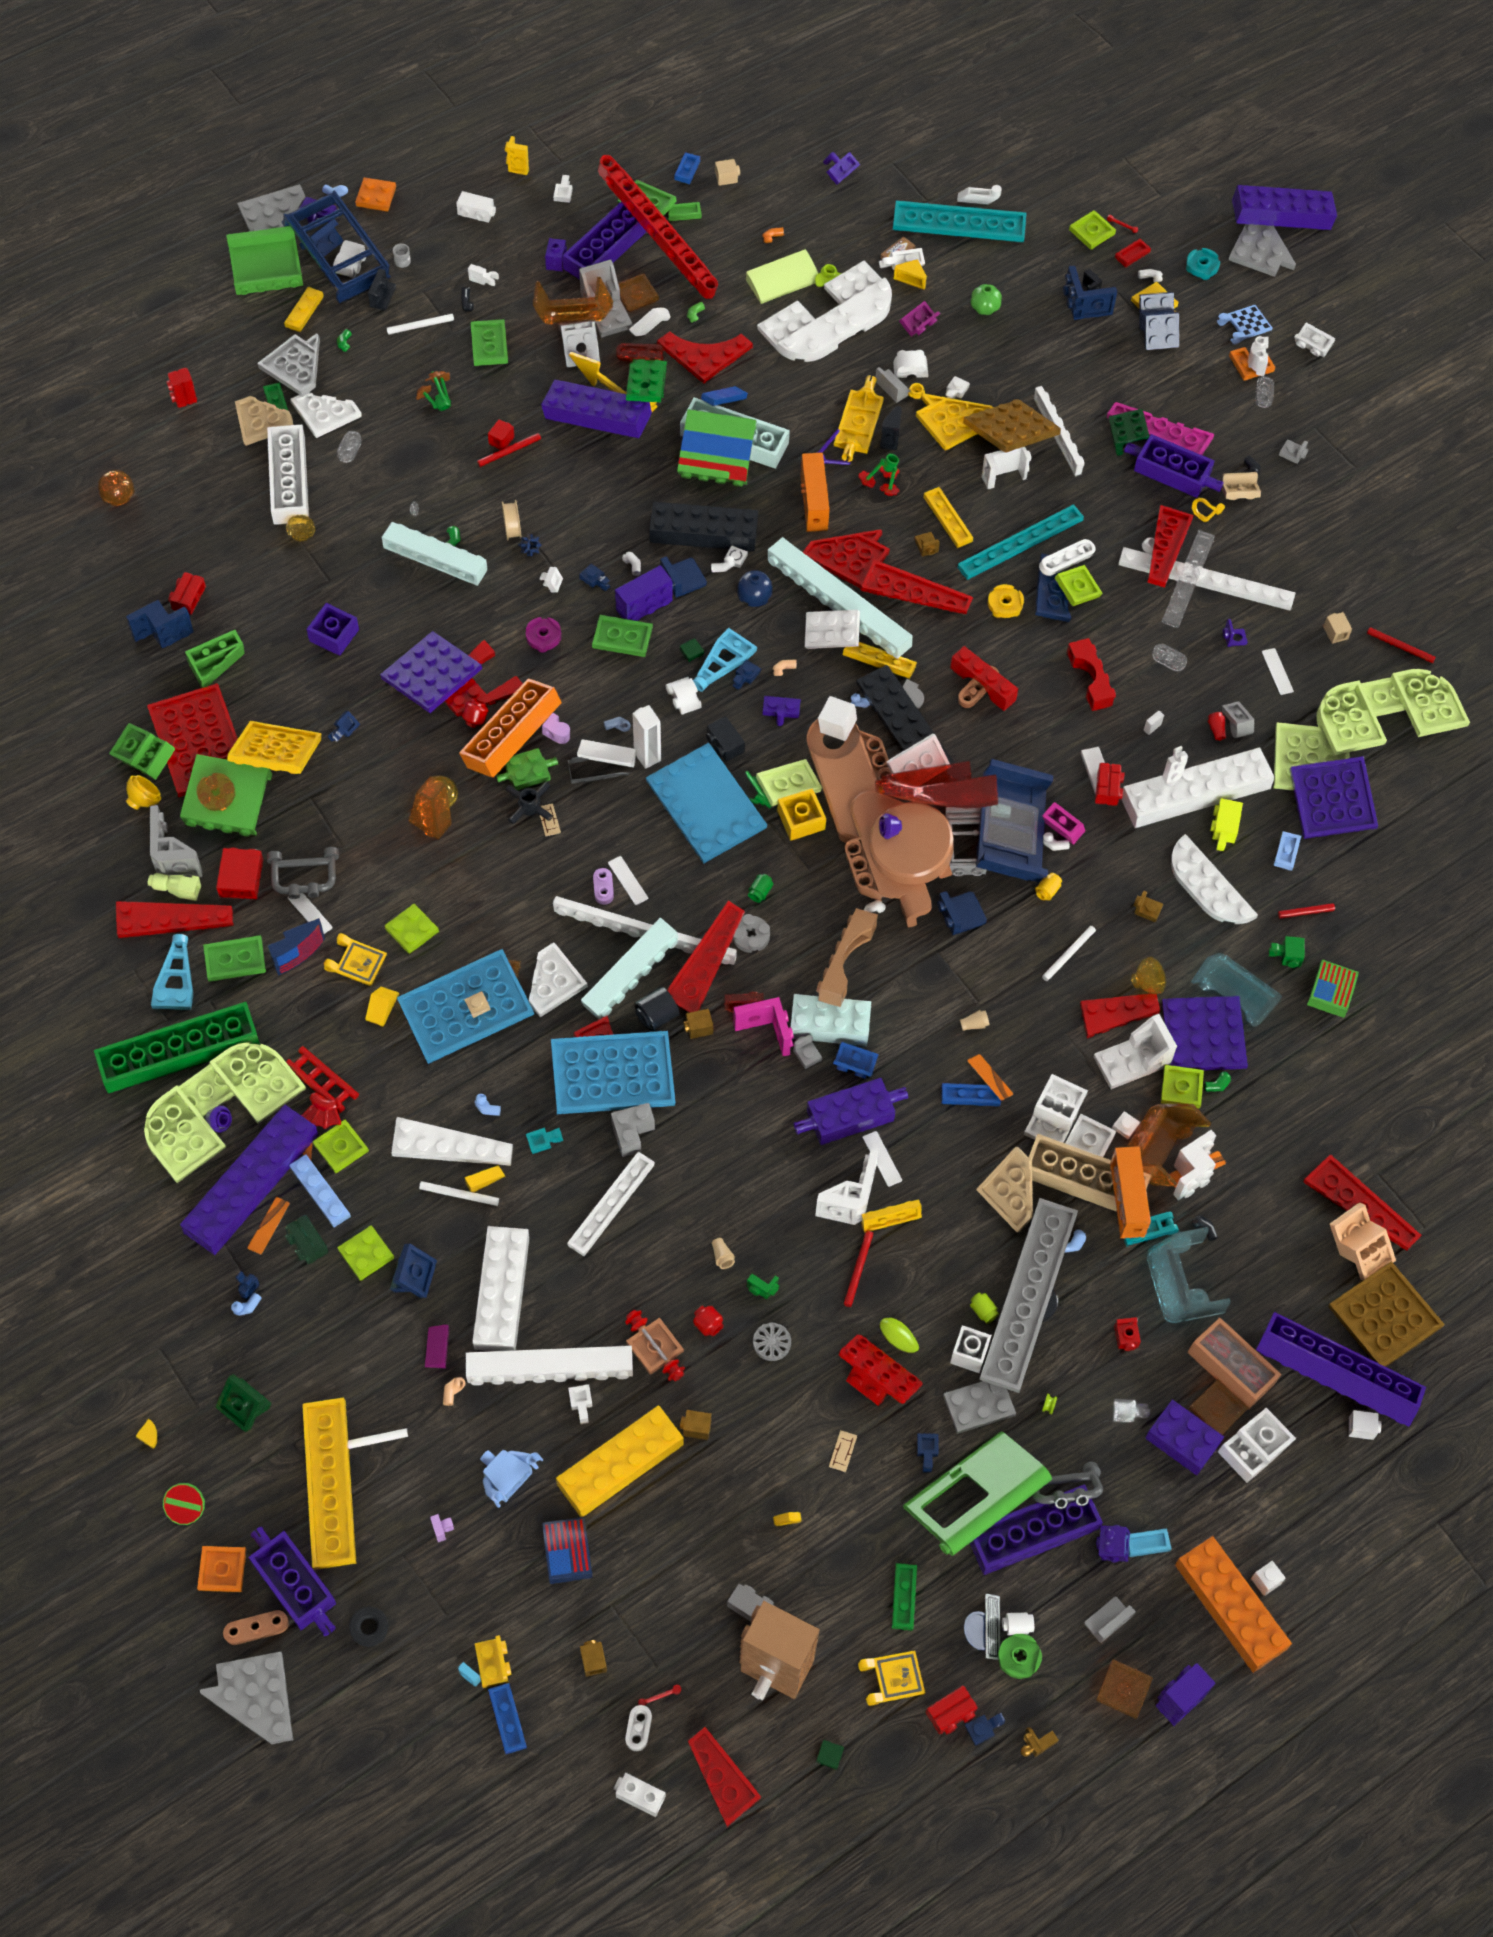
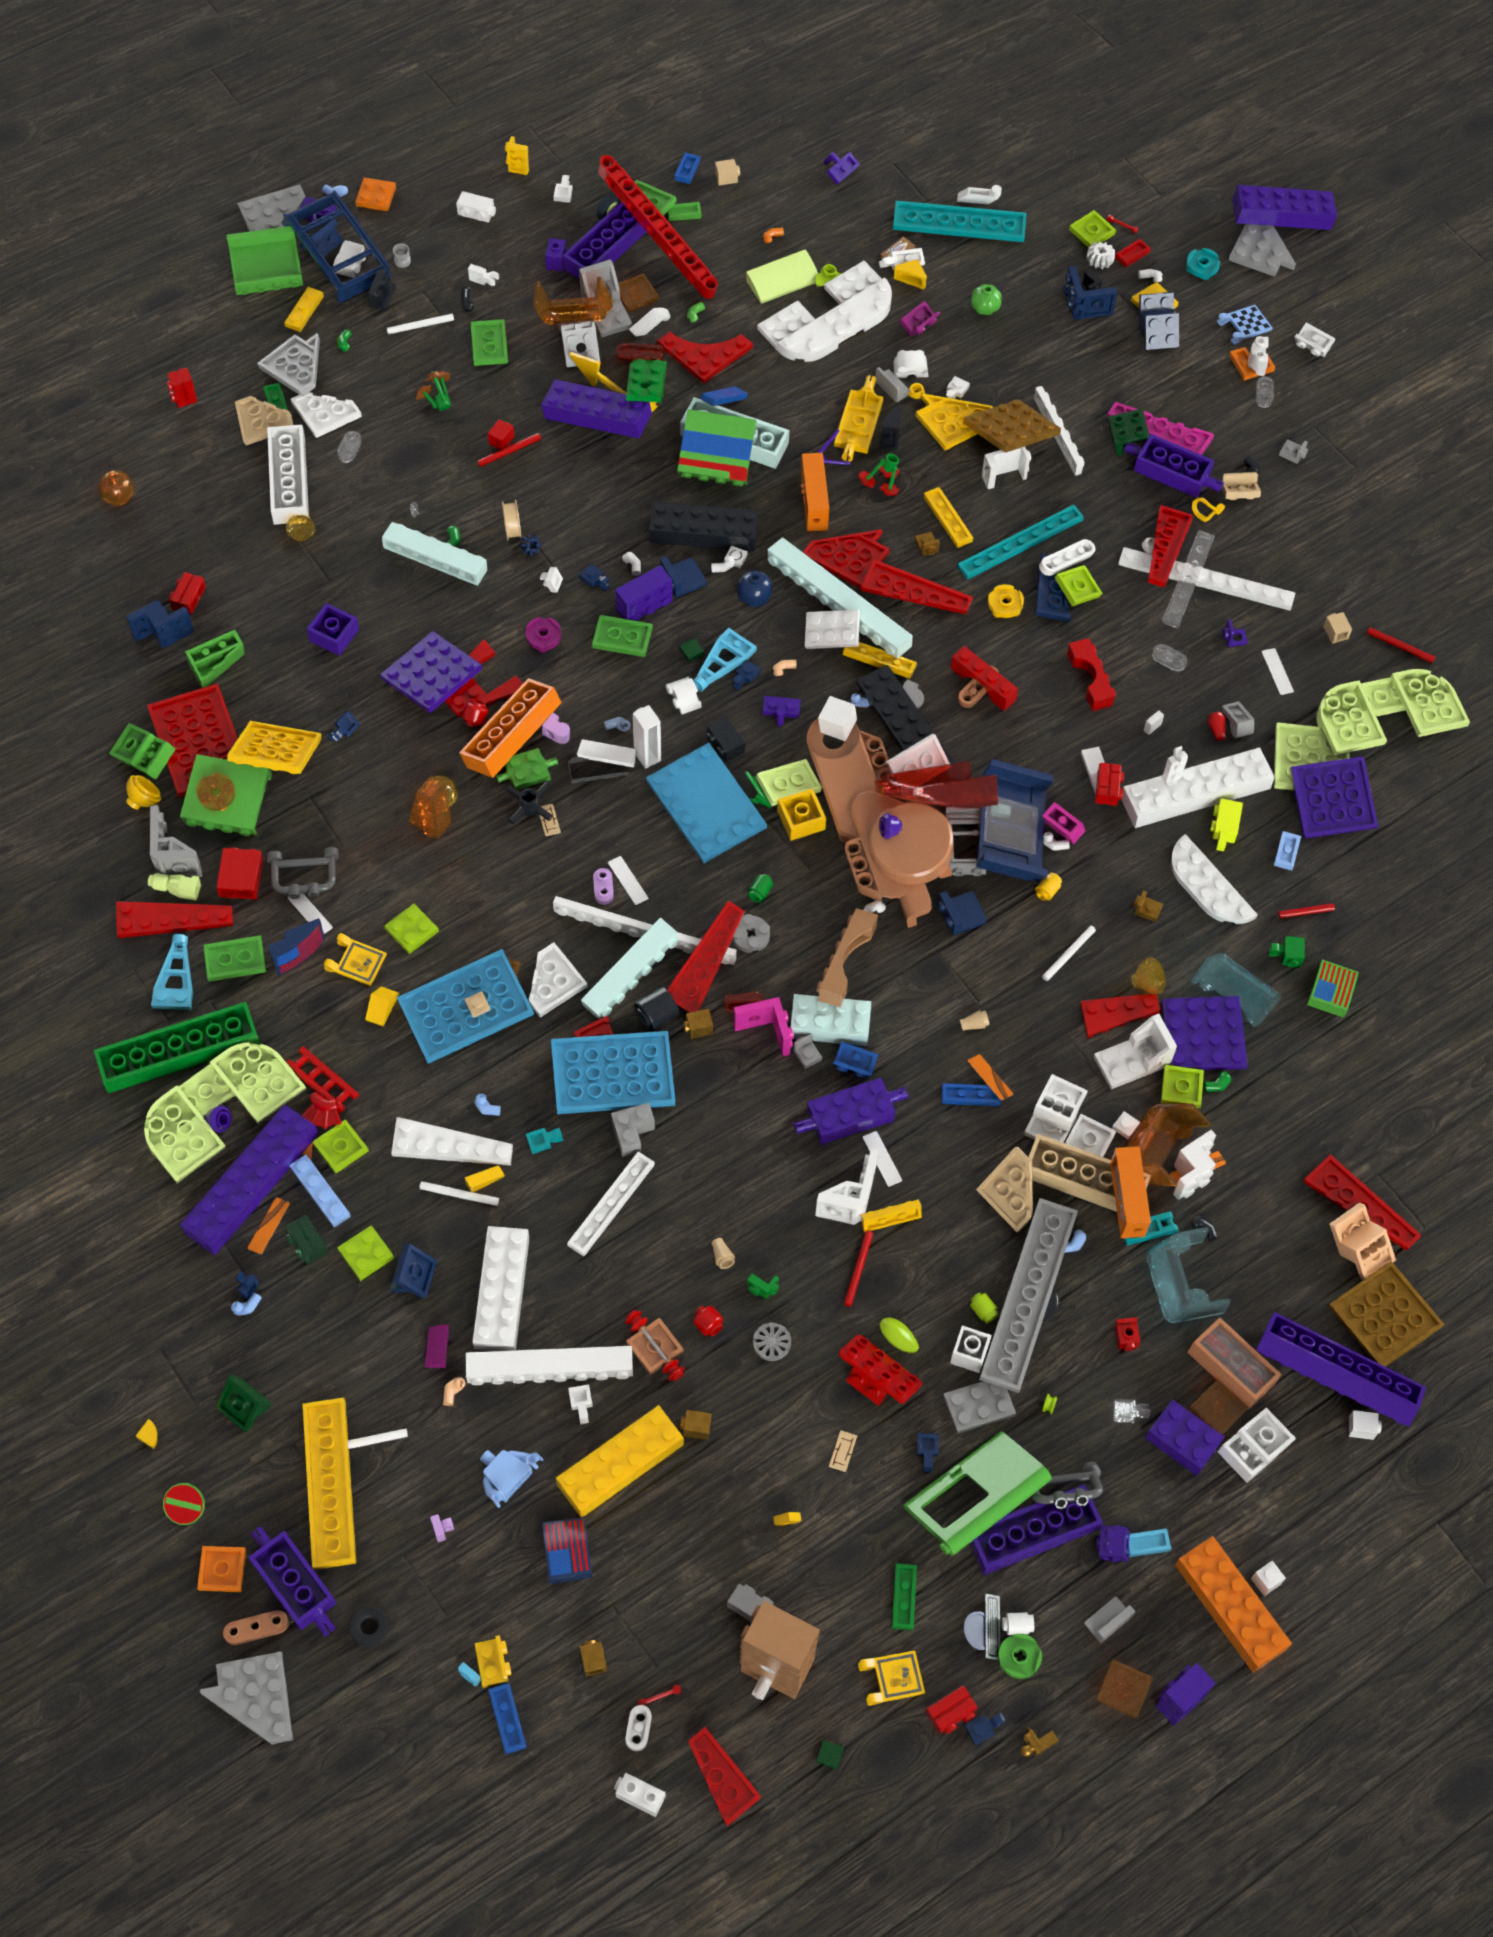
none -> black wheel [596,193,621,220]
none -> white gear [1087,241,1115,269]

